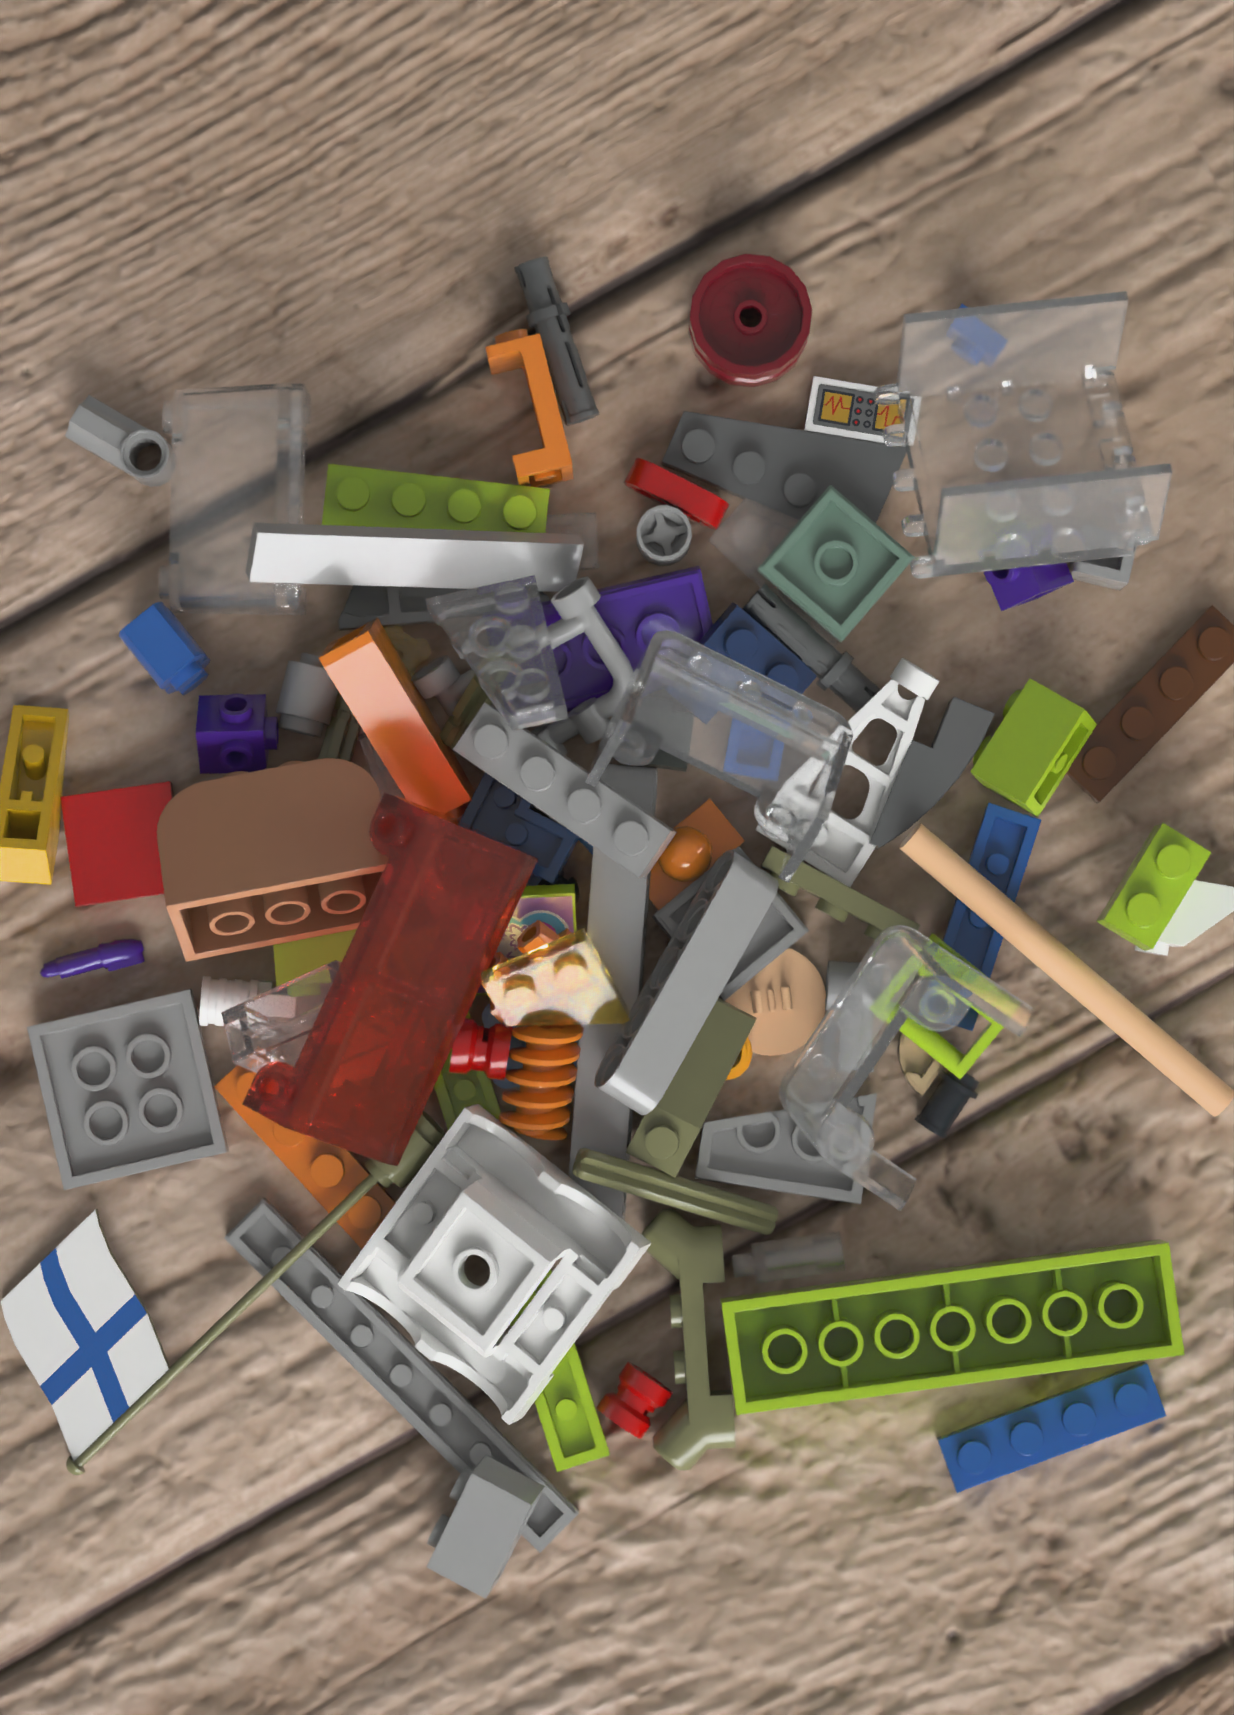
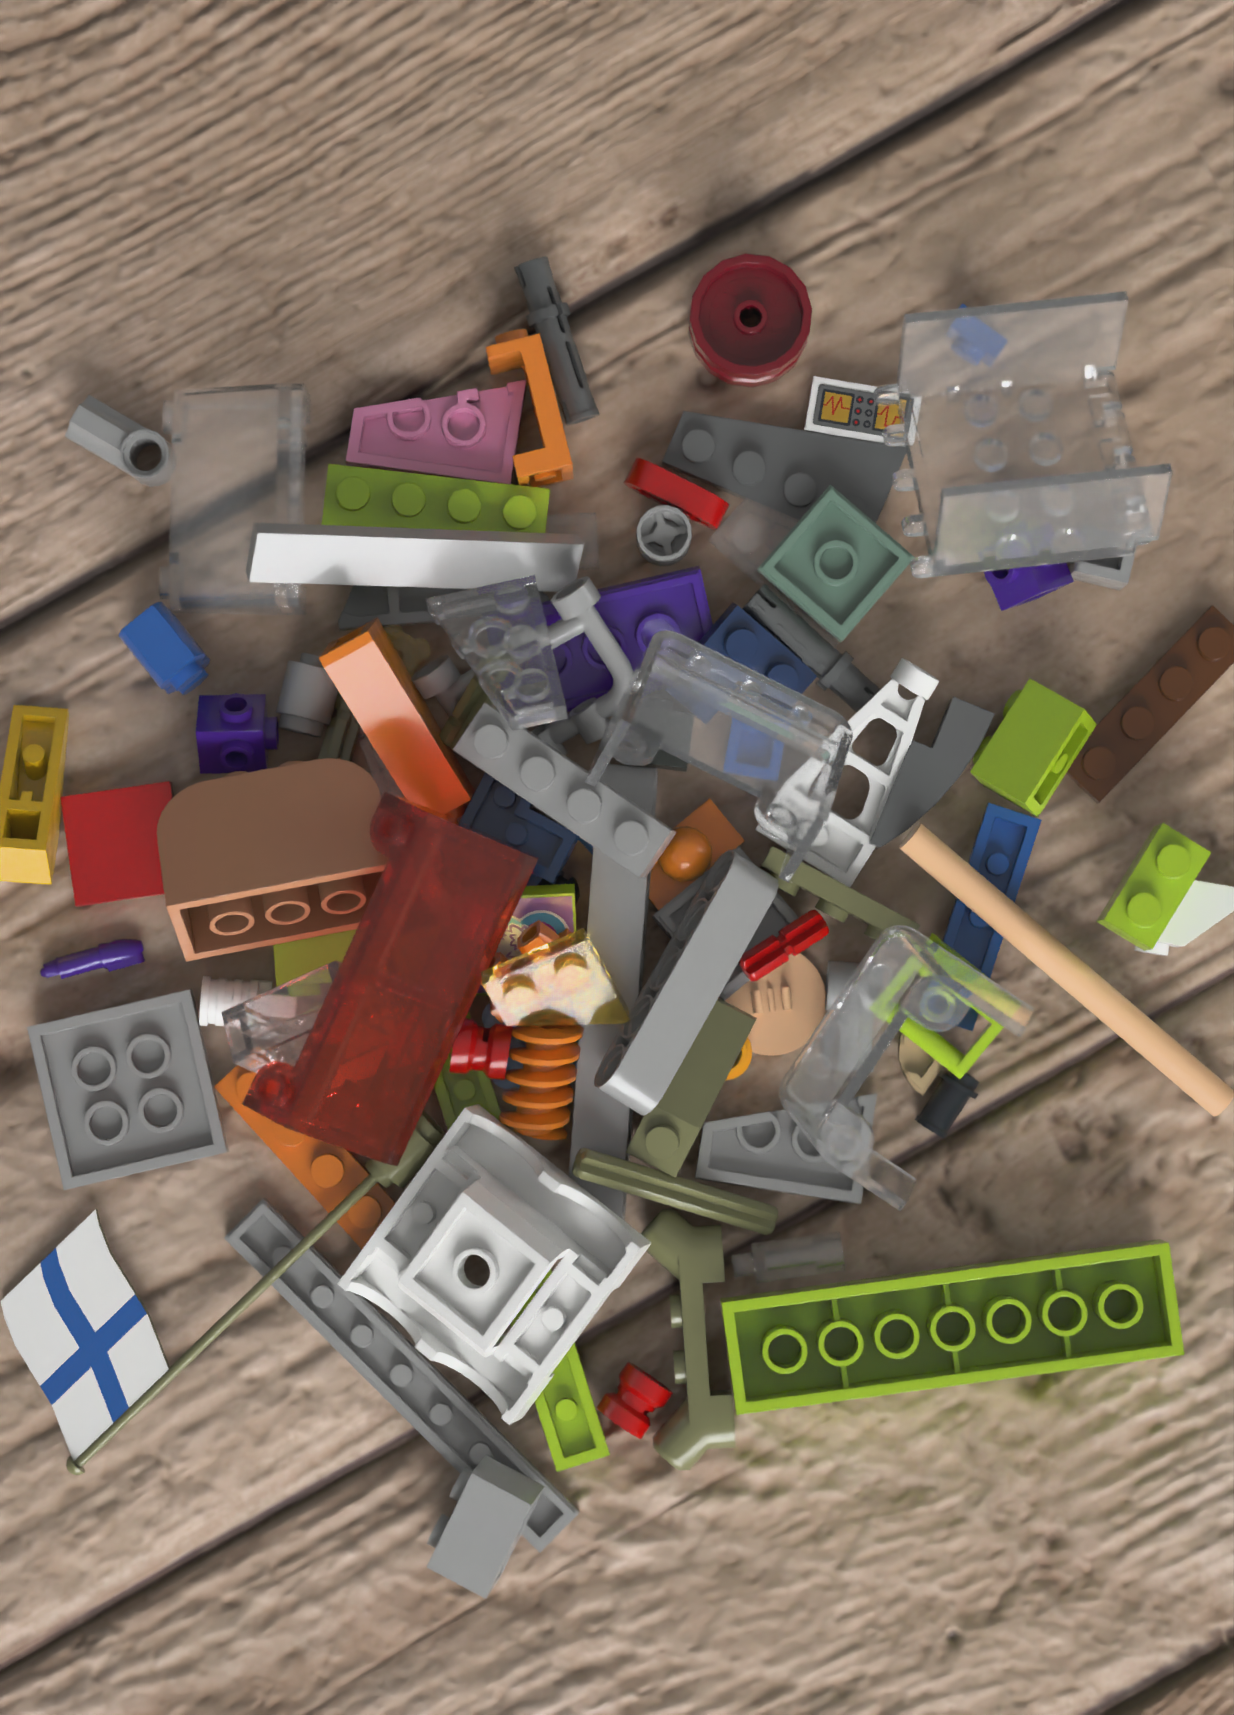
blue plate [936,1362,1166,1493] -> none
none -> bright pink wing [346,380,526,484]
none -> red piece [739,910,829,982]

